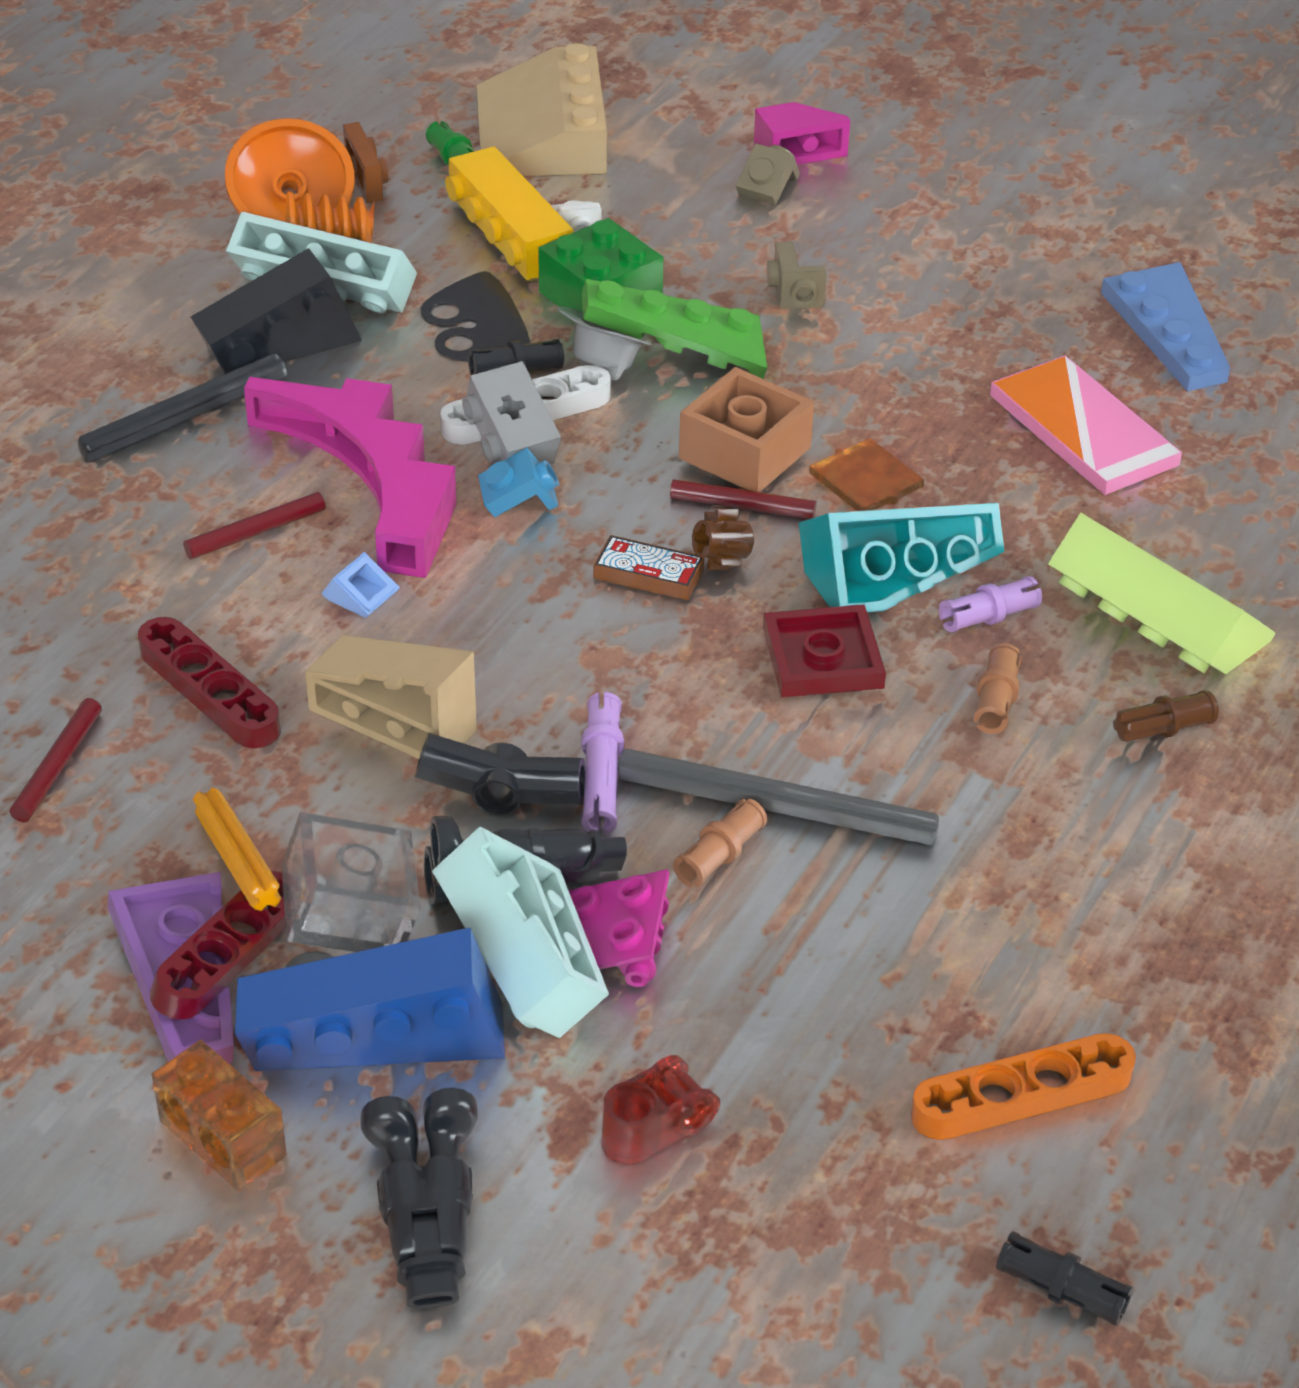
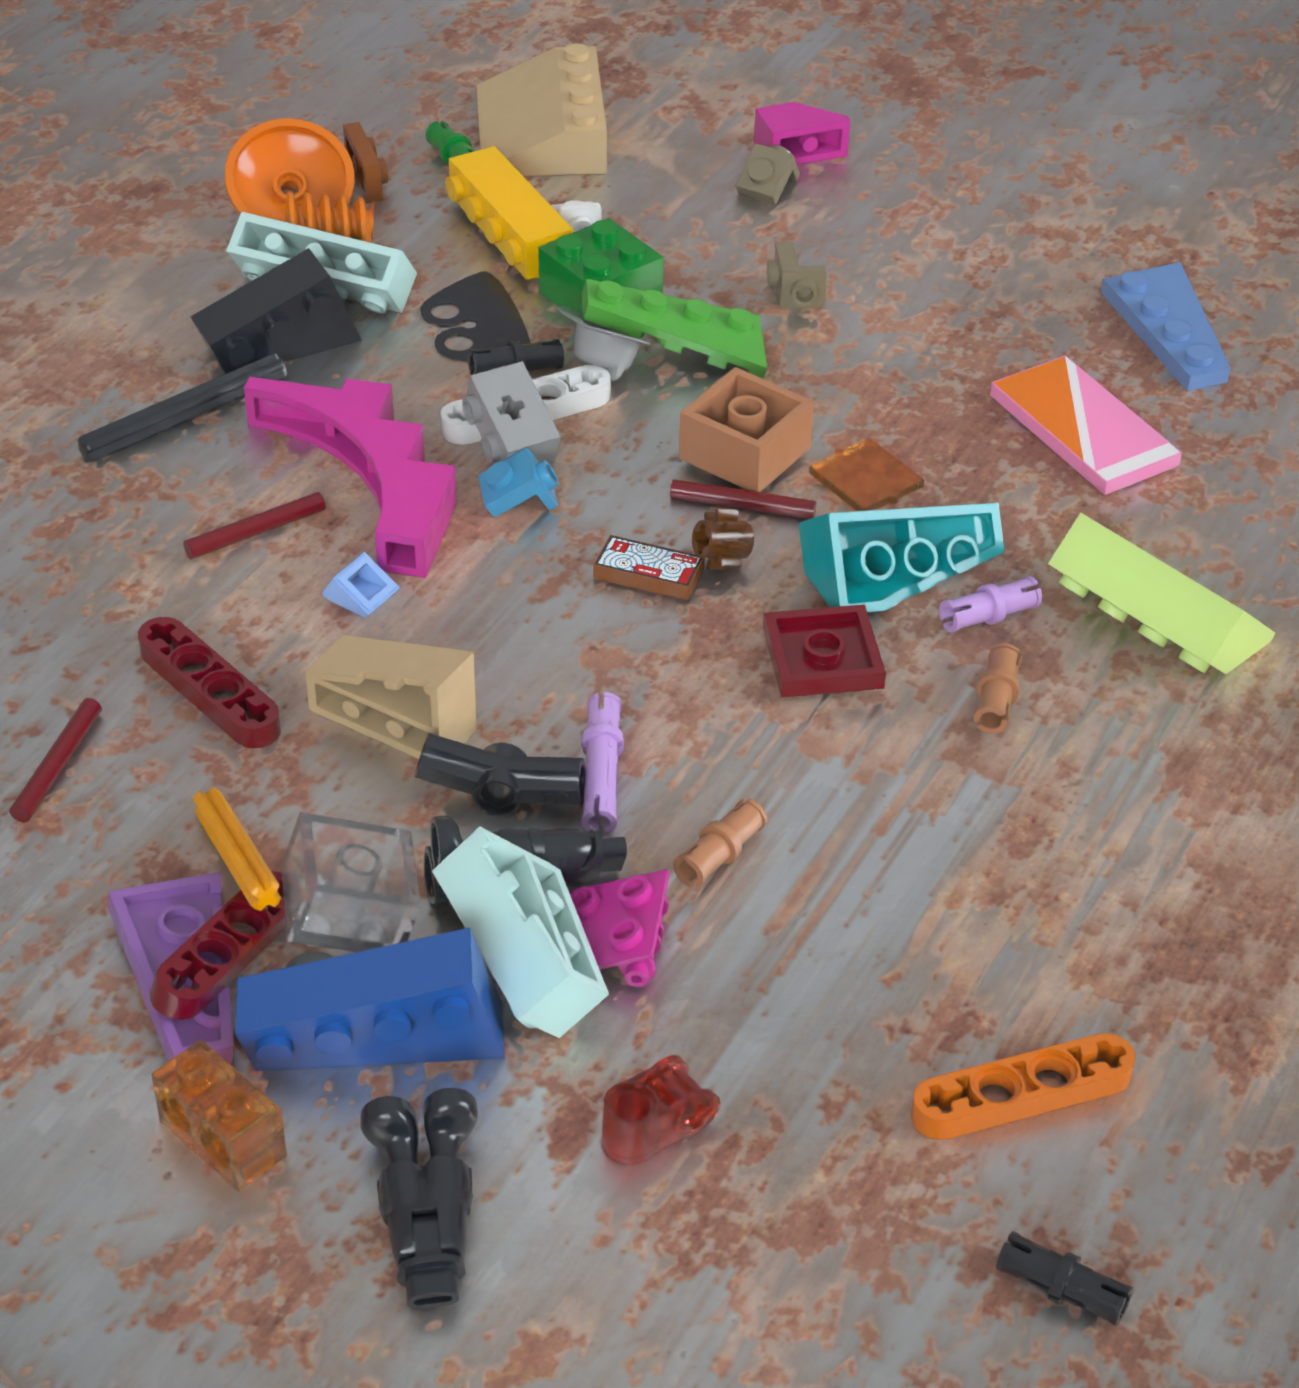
dark grey axle [617,749,939,845] -> none
reddish brown axle [1113,690,1219,742] -> none

